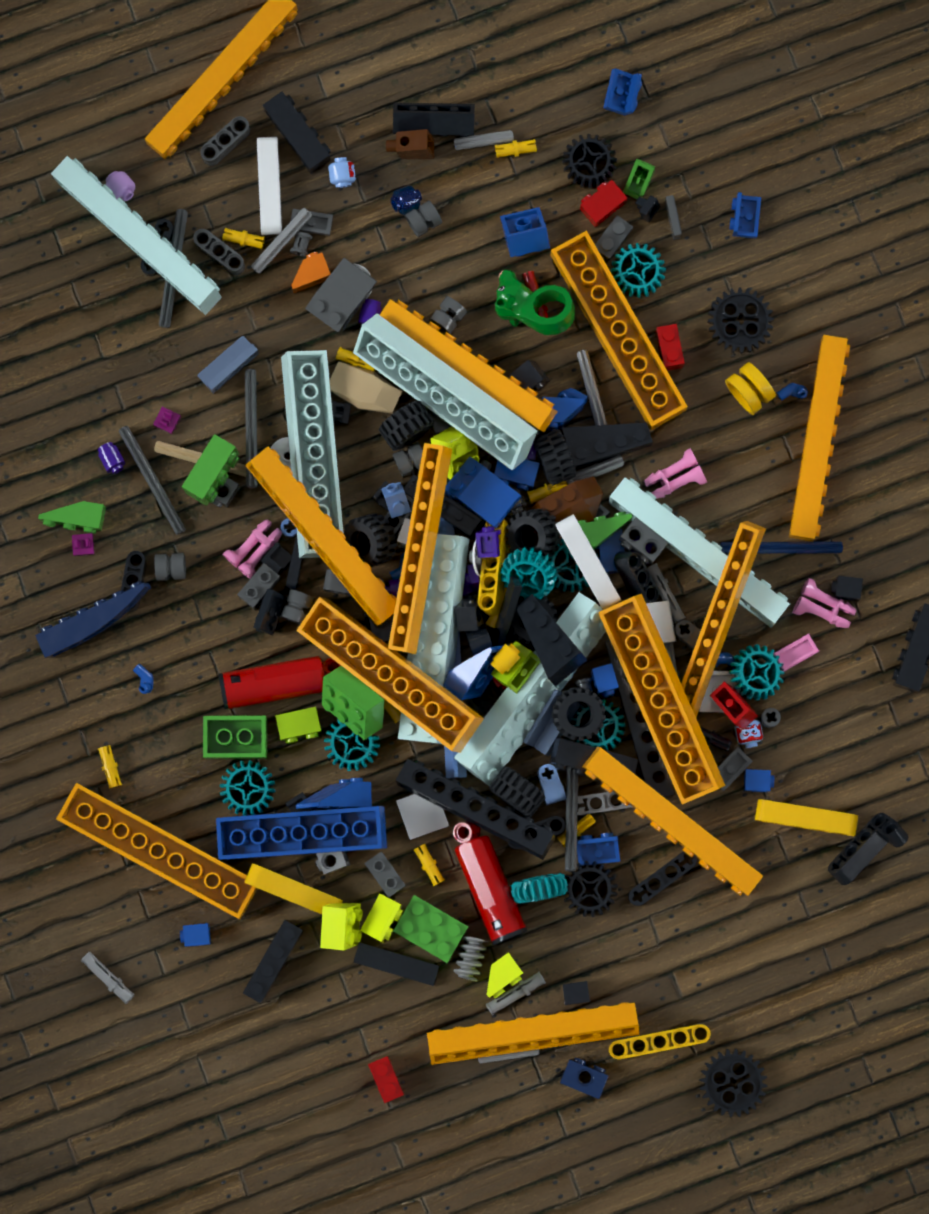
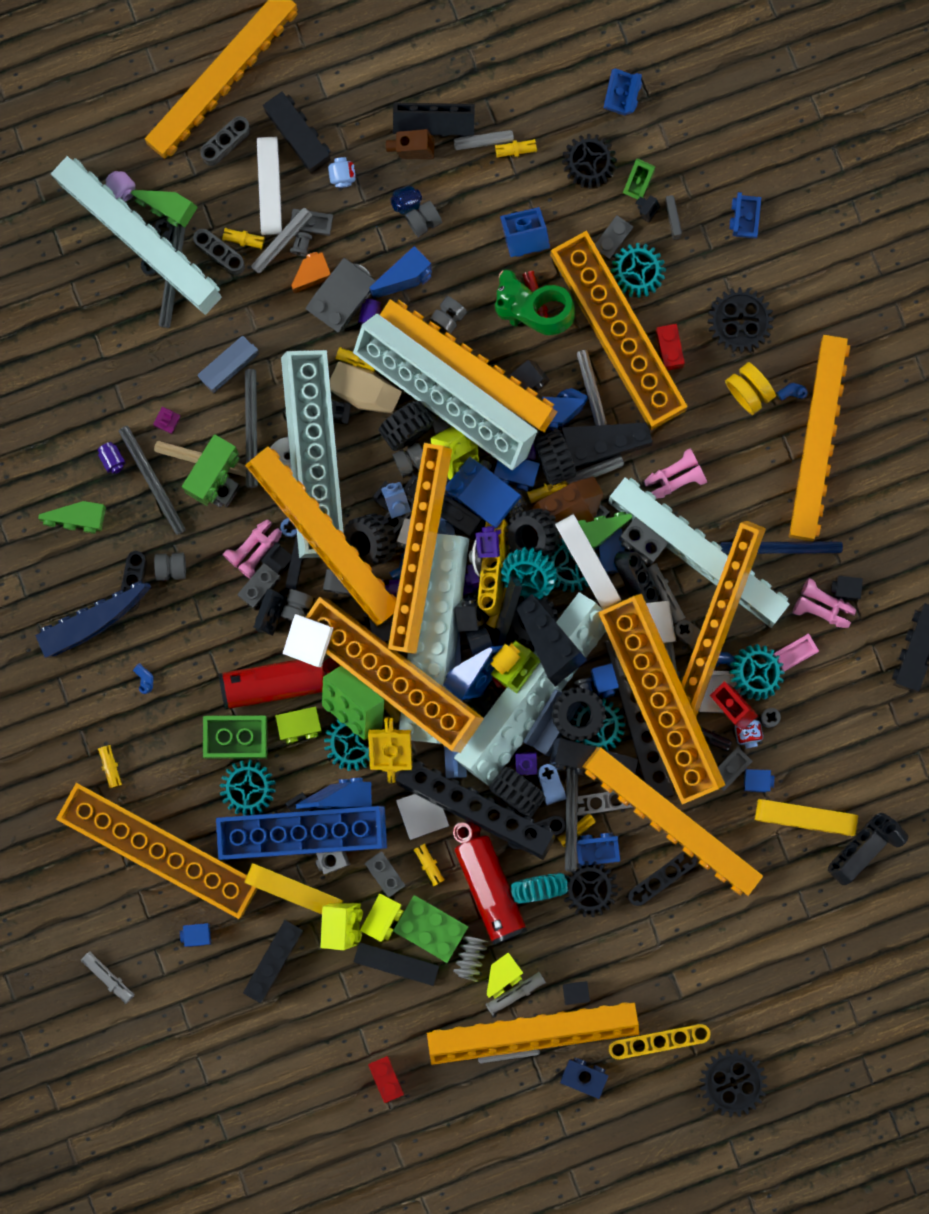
magenta tile [72,533,95,556] -> none
red brick [580,180,627,228] -> none
none -> bright green slope [130,190,198,228]
none -> white tile [283,614,333,667]
none -> yellow plate [368,718,412,783]
none -> blue slope [369,246,432,299]
none -> dark purple bracket [515,752,537,775]

